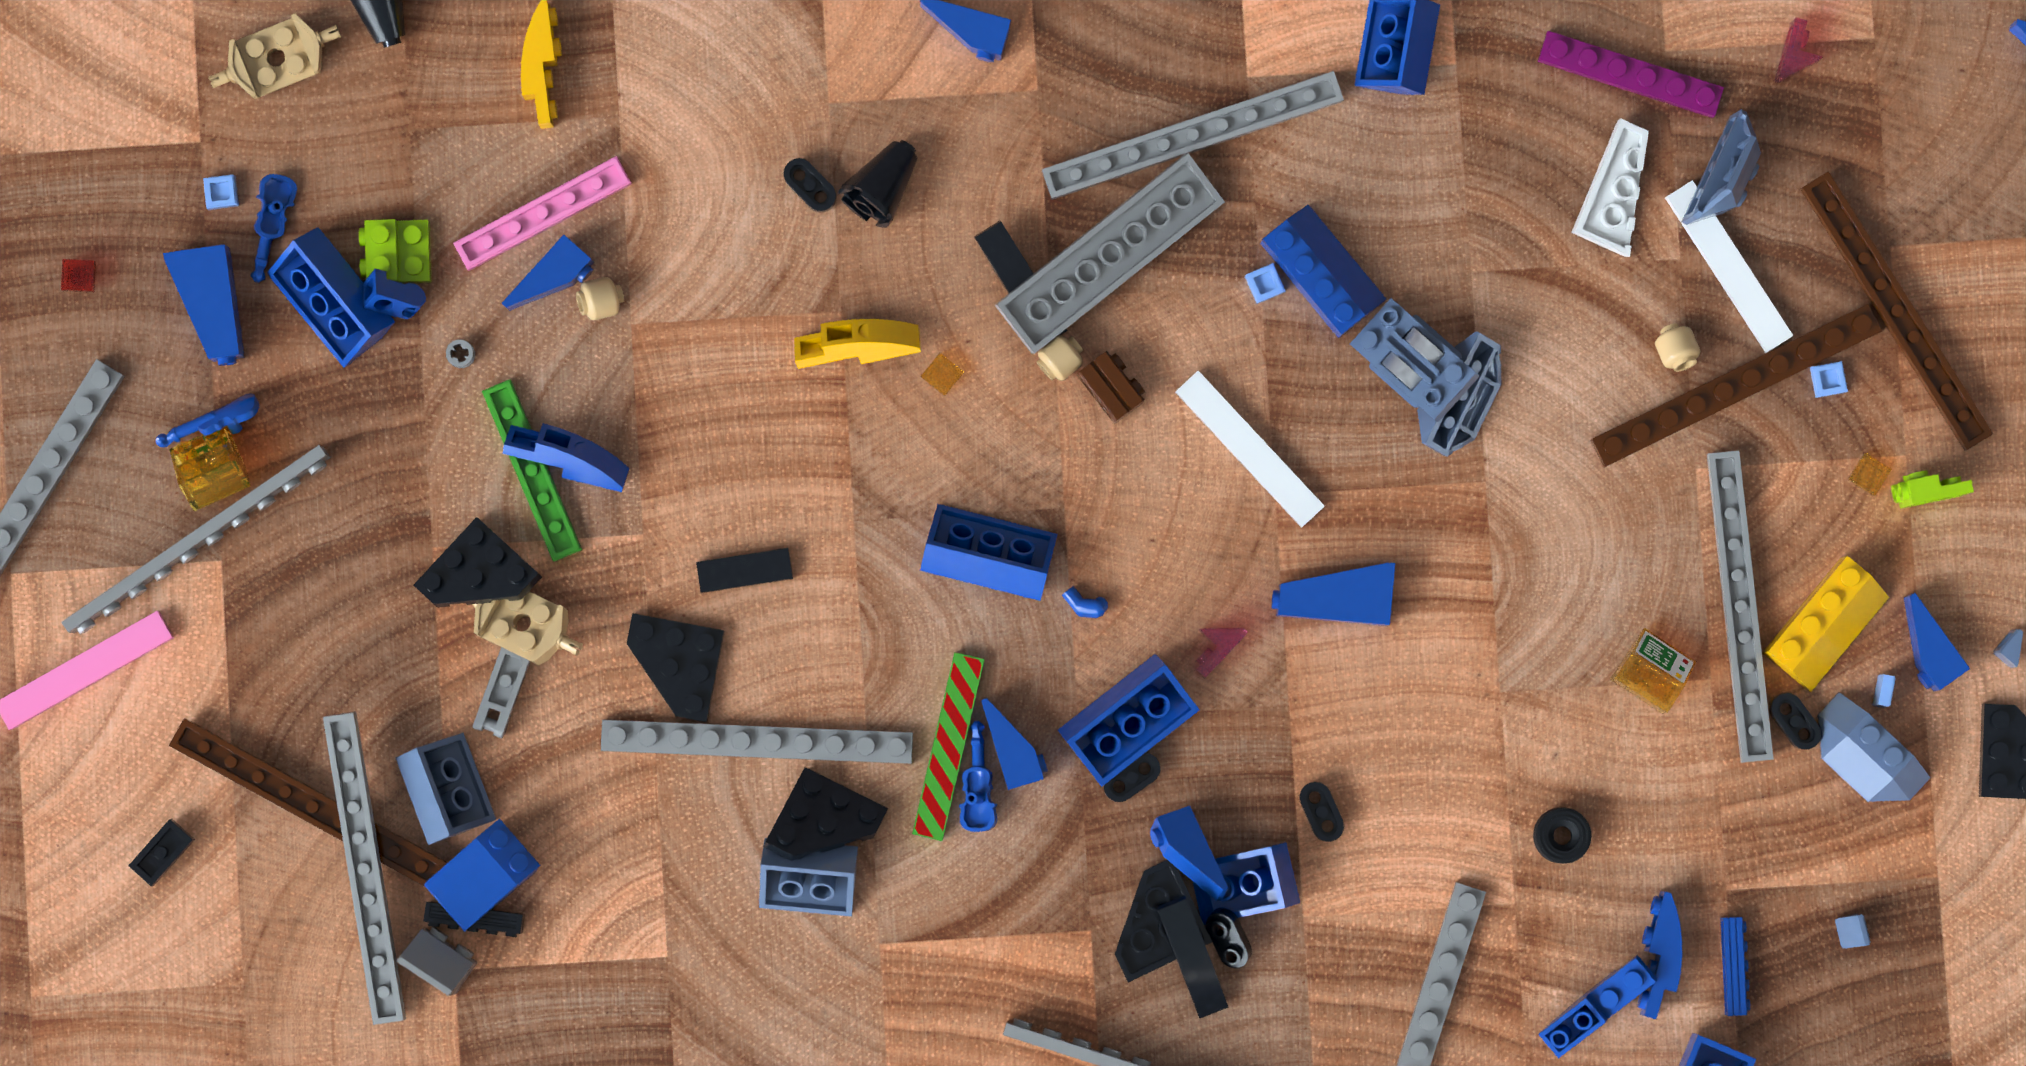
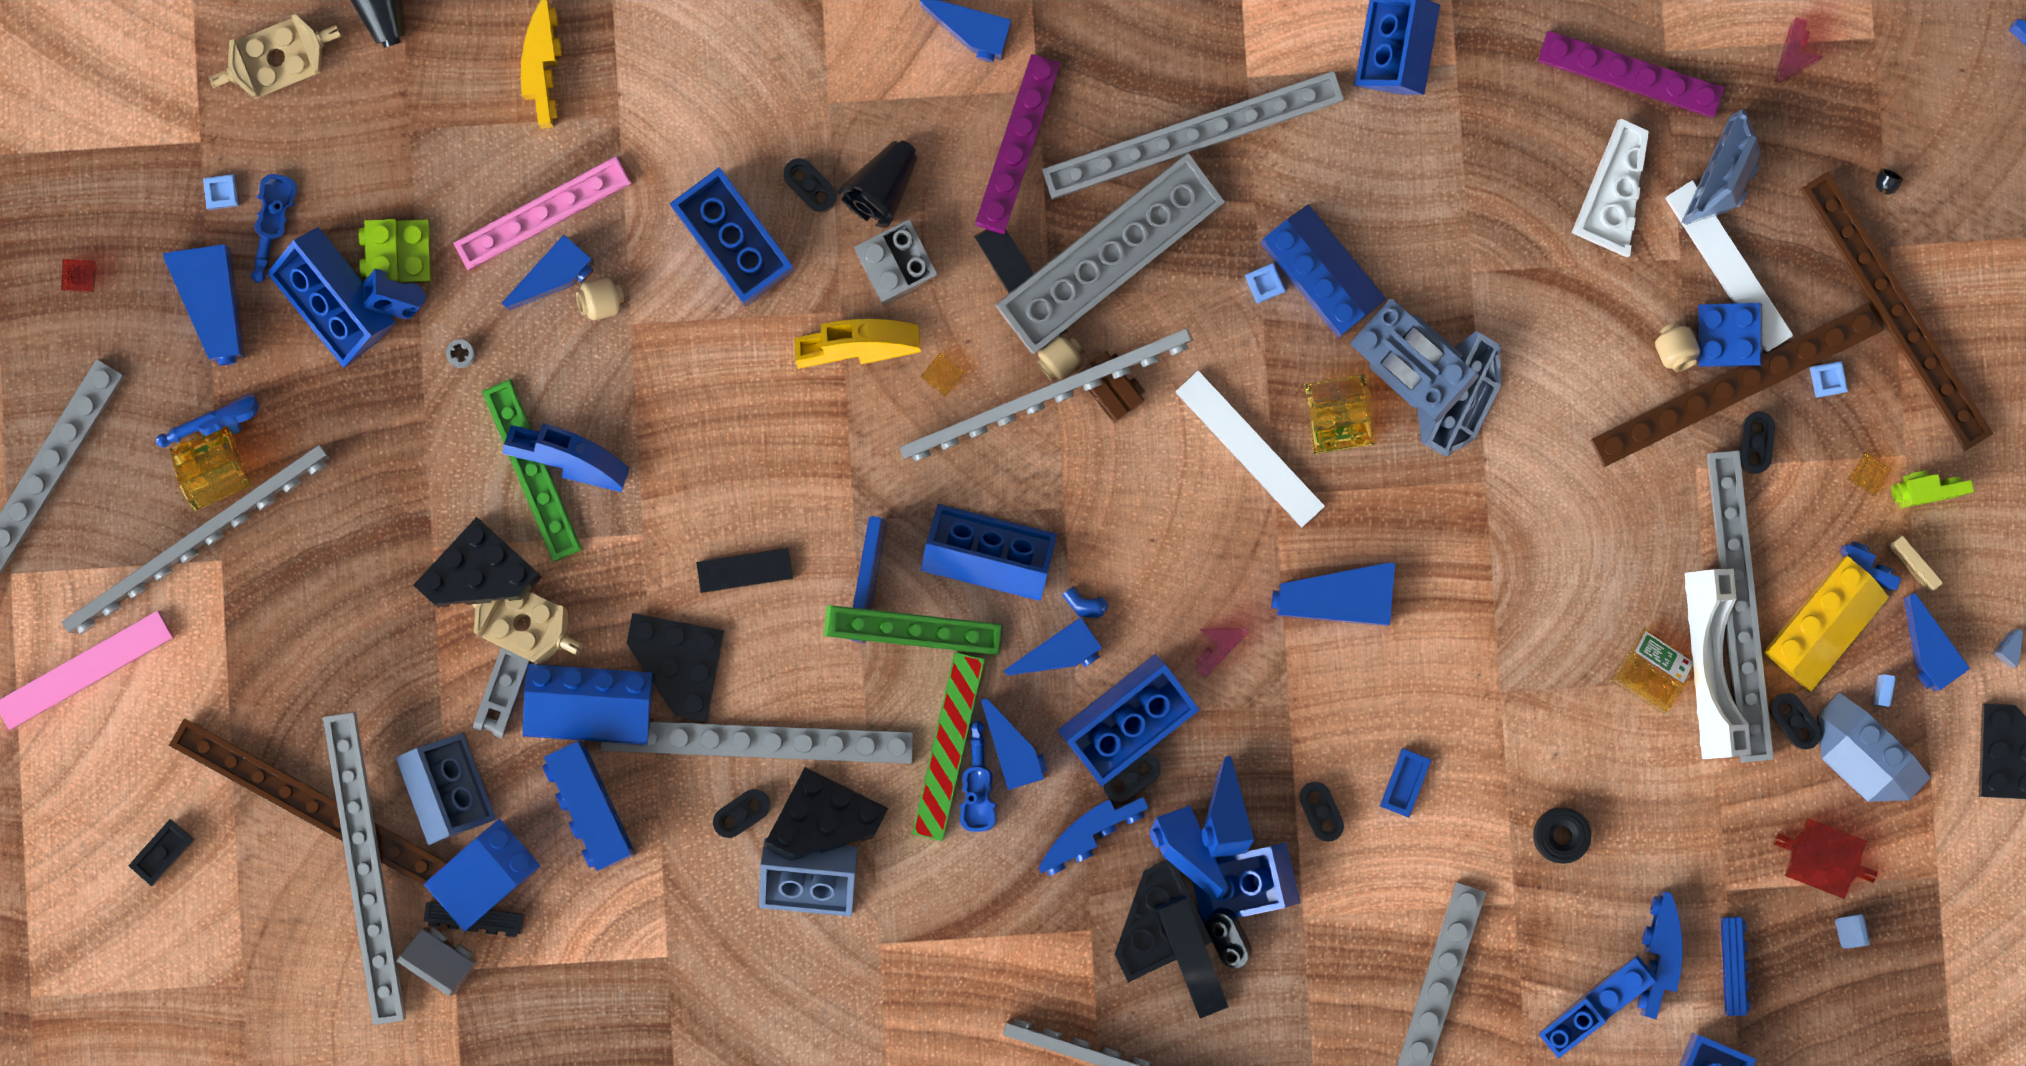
none -> blue slope [523,664,654,745]
none -> blue brick [542,741,636,871]
none -> blue brick [669,167,795,307]
none -> black plate [713,789,771,838]
none -> bright green tile [823,605,1002,655]
none -> blue tile [849,516,887,644]
none -> light grey slope [854,219,937,306]
none -> light grey plate [899,329,1194,462]
none -> magenta plate [975,54,1061,235]
none -> blue slope [1004,617,1102,676]
none -> blue slope [1038,797,1148,876]
none -> blue slope [1202,756,1254,858]
none -> clear yellow slope [1304,374,1375,454]
none -> blue tile [1379,748,1431,818]
none -> white arch [1685,568,1751,759]
none -> blue plate [1698,303,1762,367]
none -> black plate [1739,411,1775,474]
none -> clear red plate [1773,818,1878,899]
none -> blue slope [1839,542,1901,591]
none -> black hinge [1875,168,1903,195]
none -> tan tile [1888,536,1943,591]

